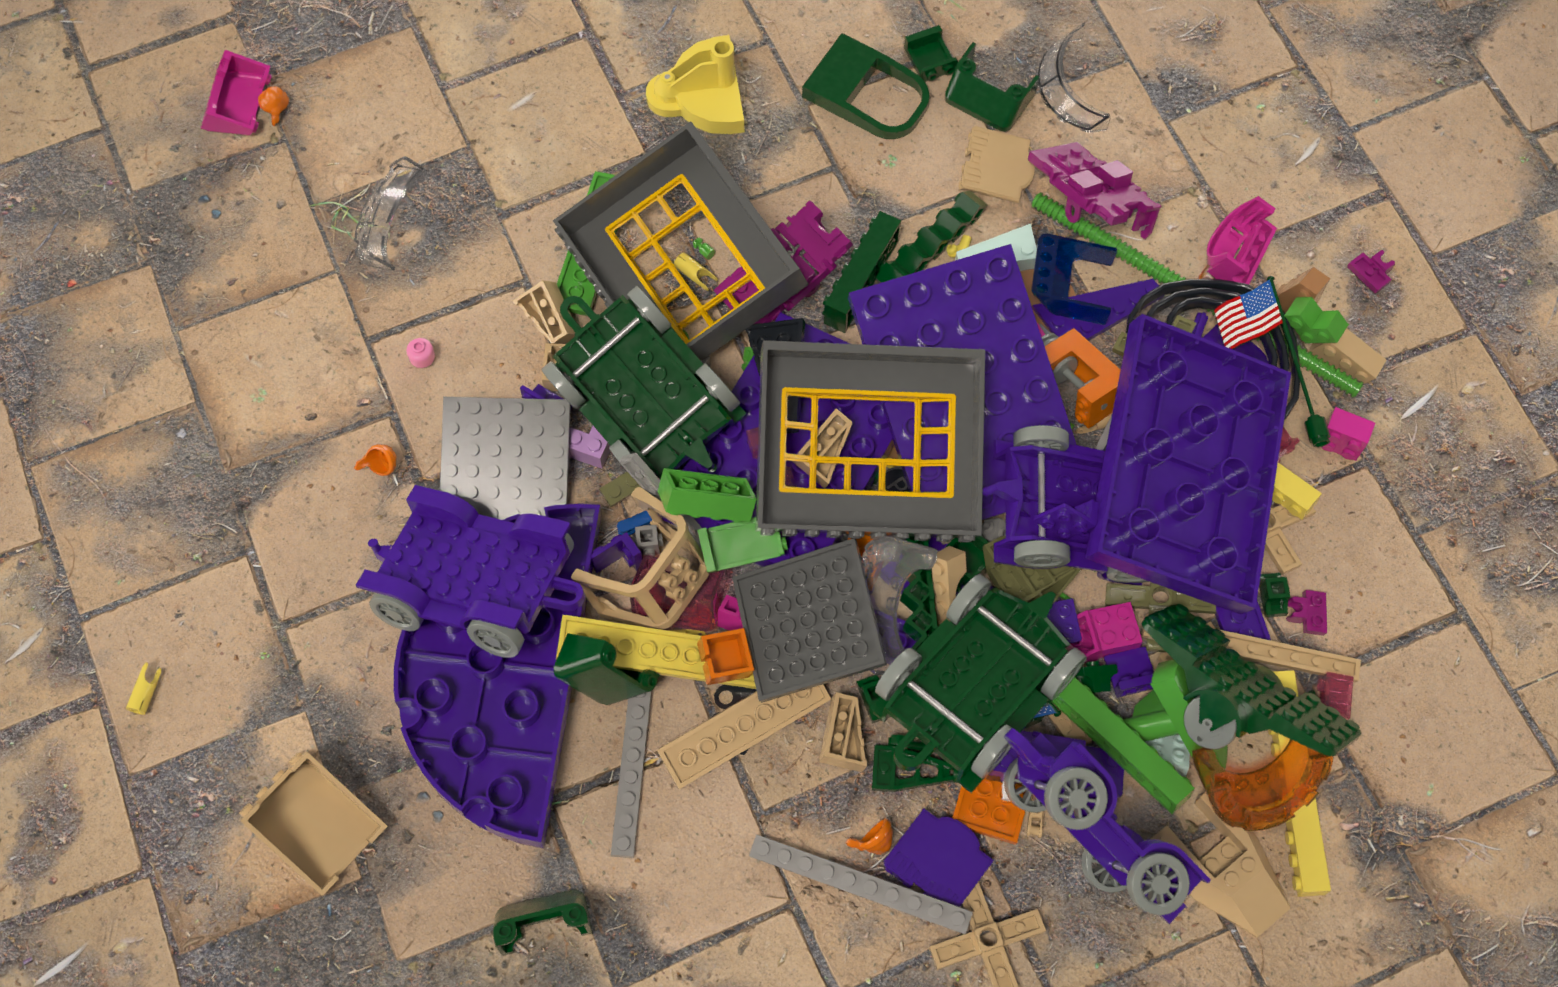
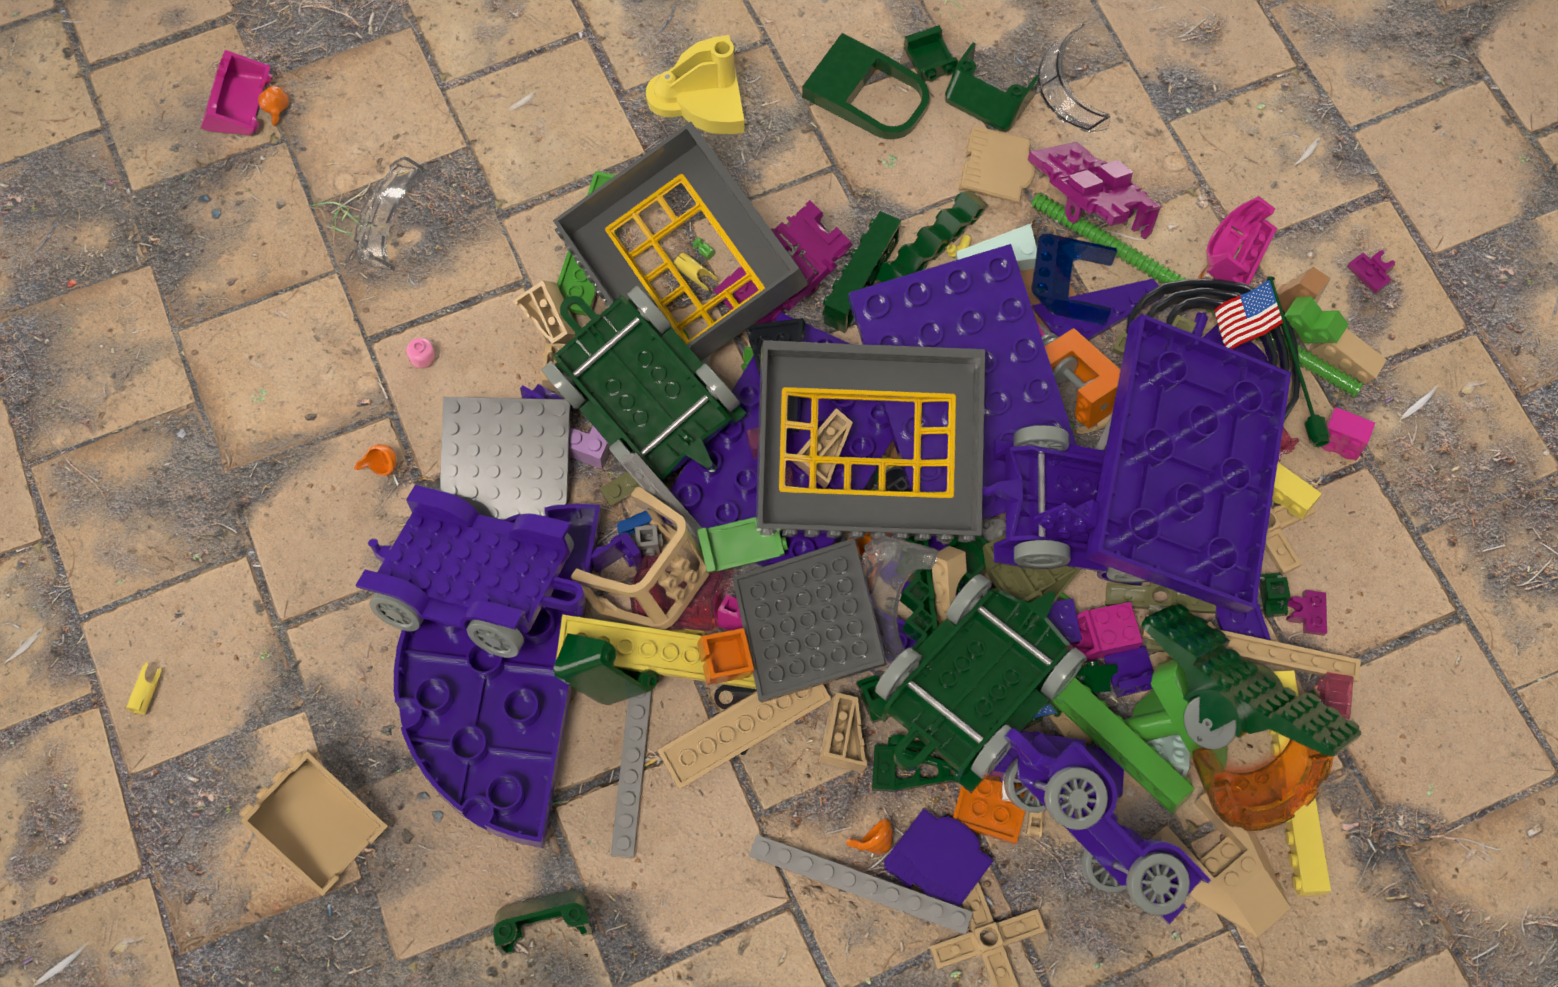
bright green brick [658,468,757,523] -> none

